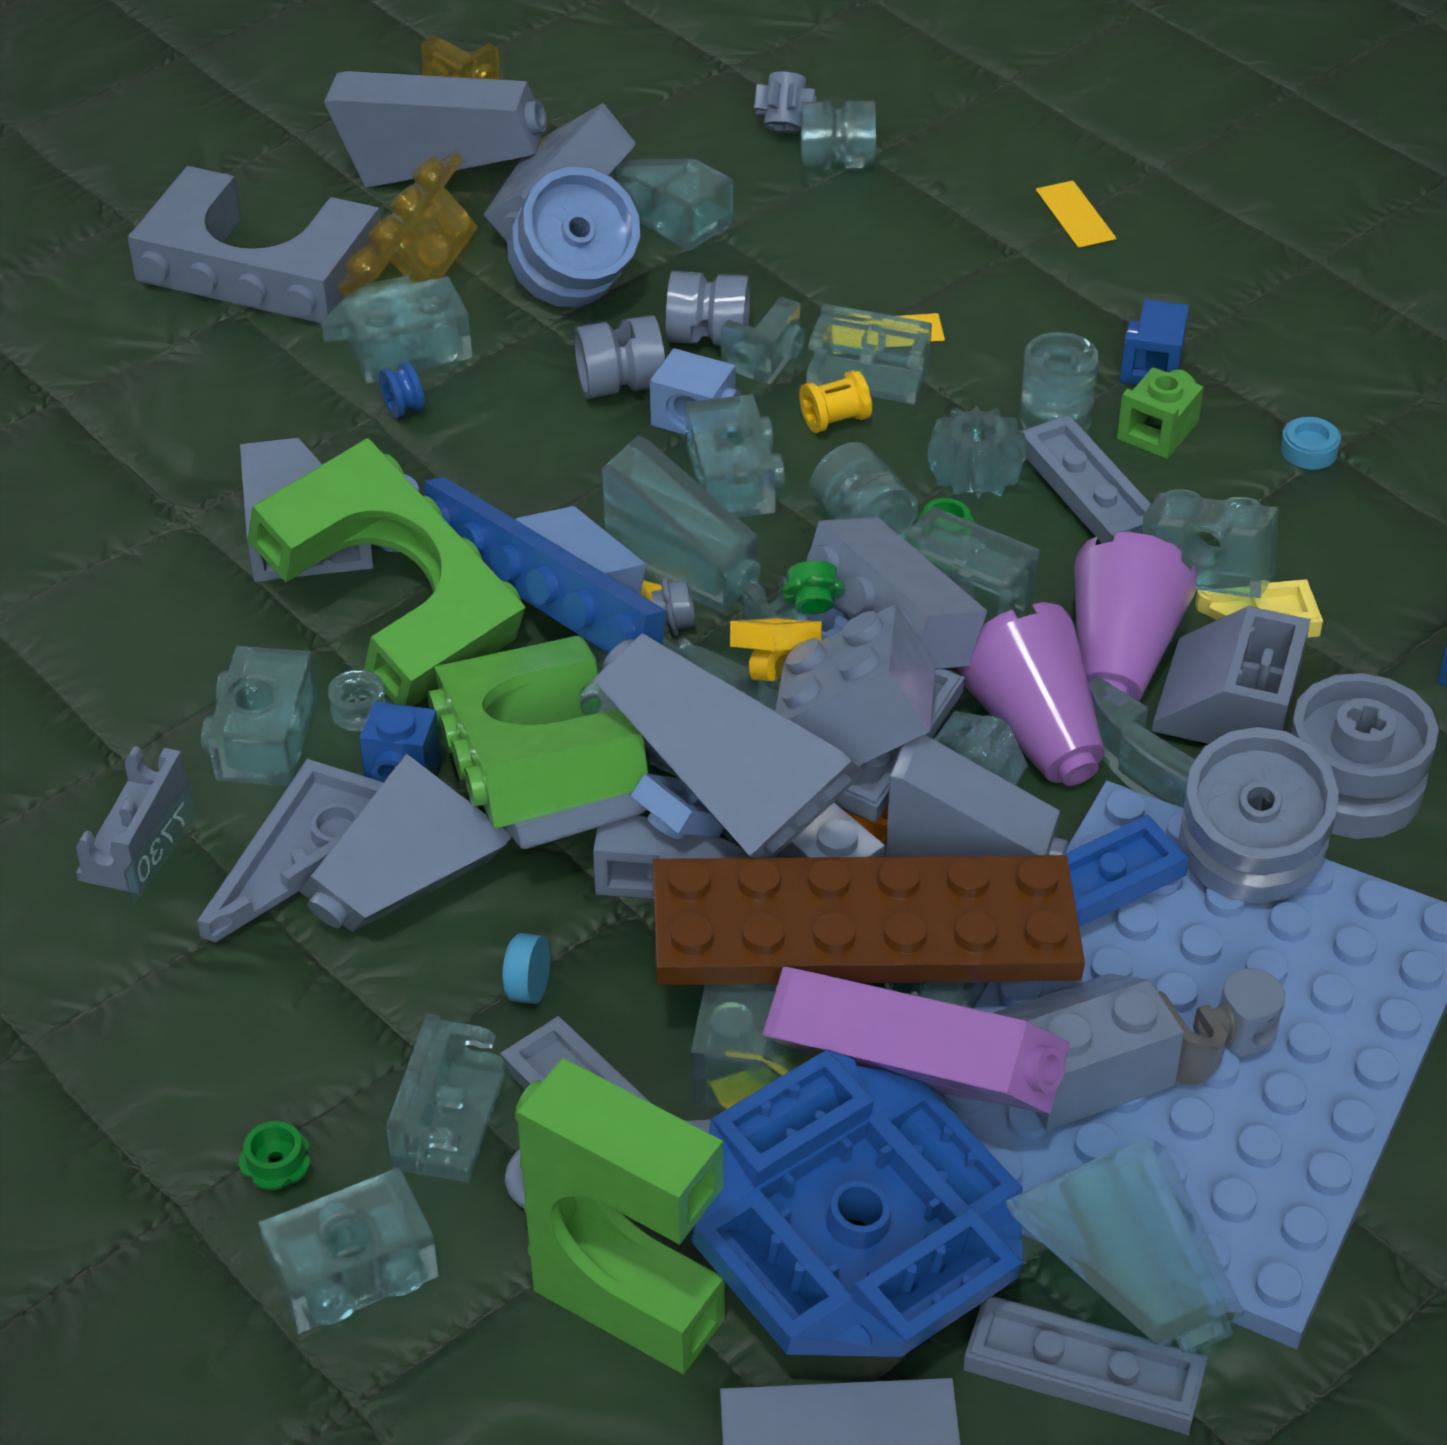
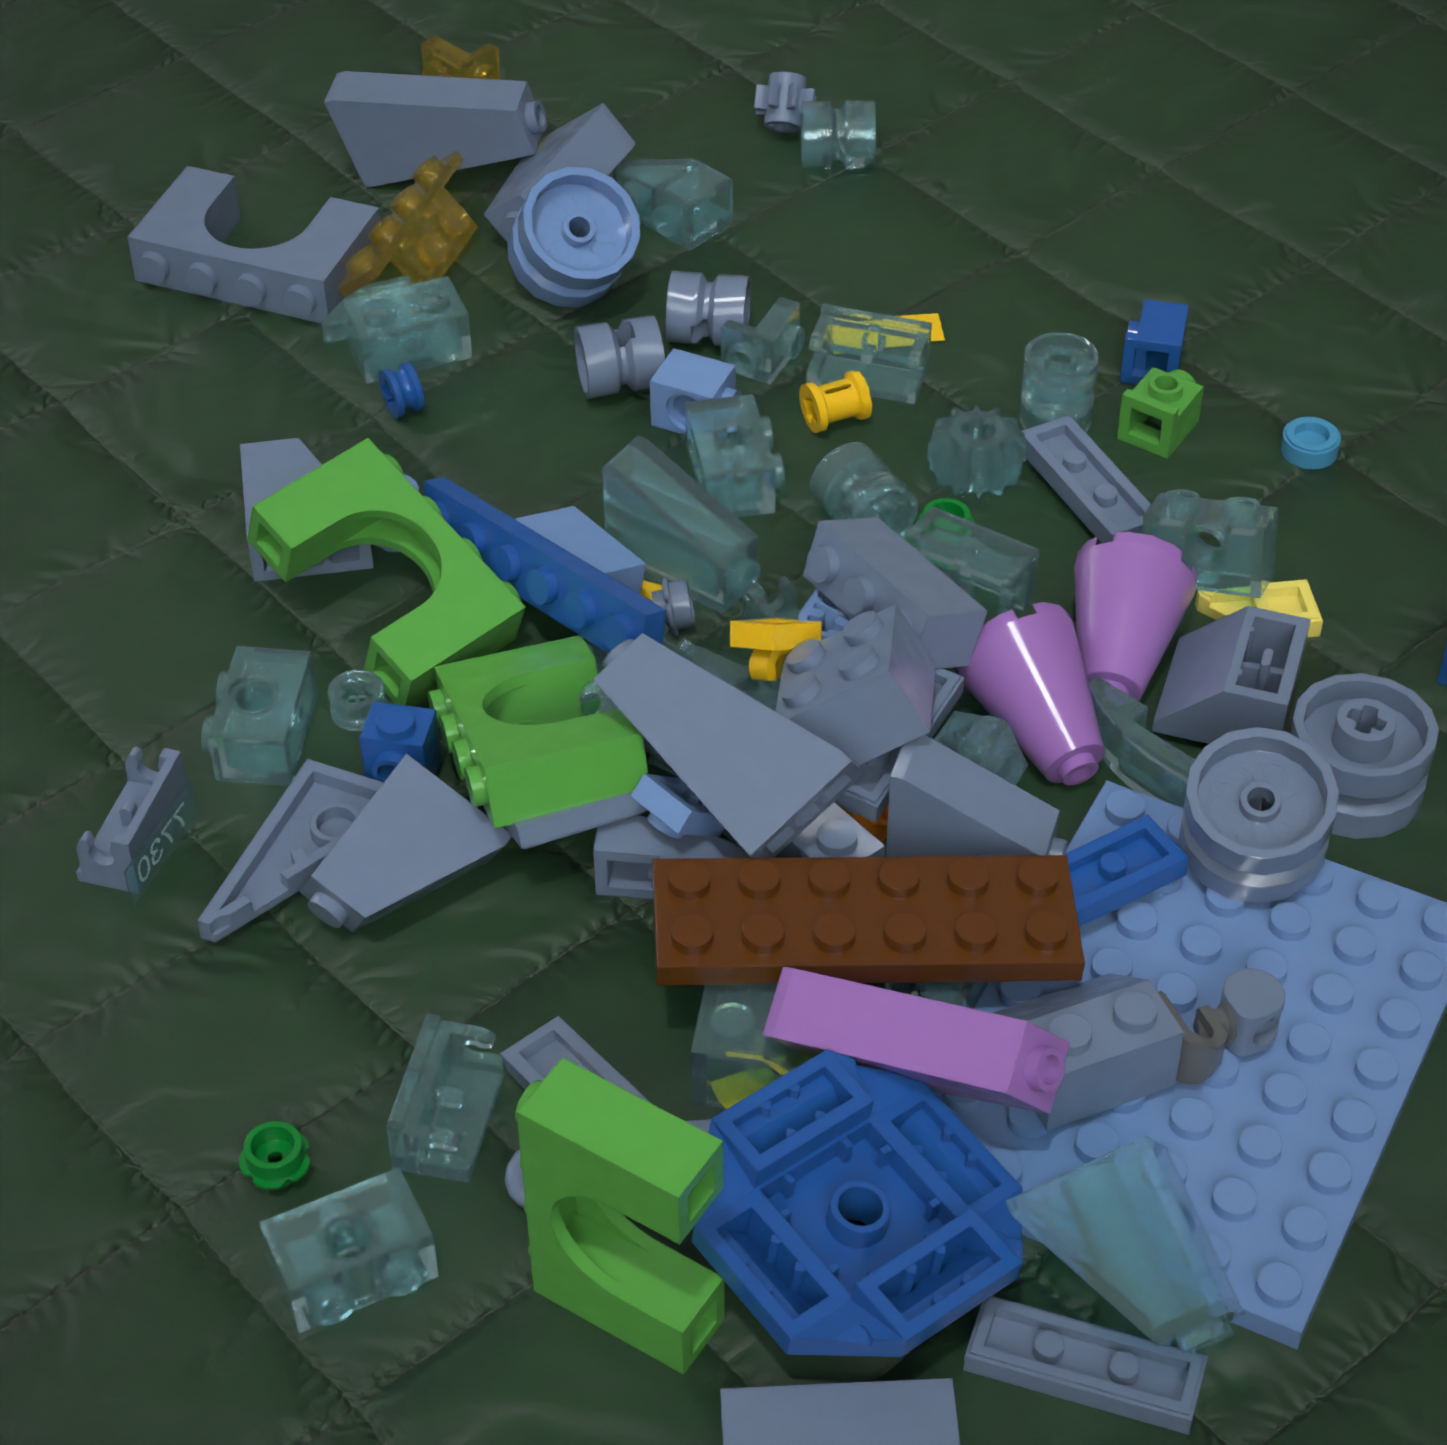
dark azure tile [502,933,551,1004] -> none
green plate [783,561,845,614] -> none
yellow sticker [1036,181,1117,248] -> none

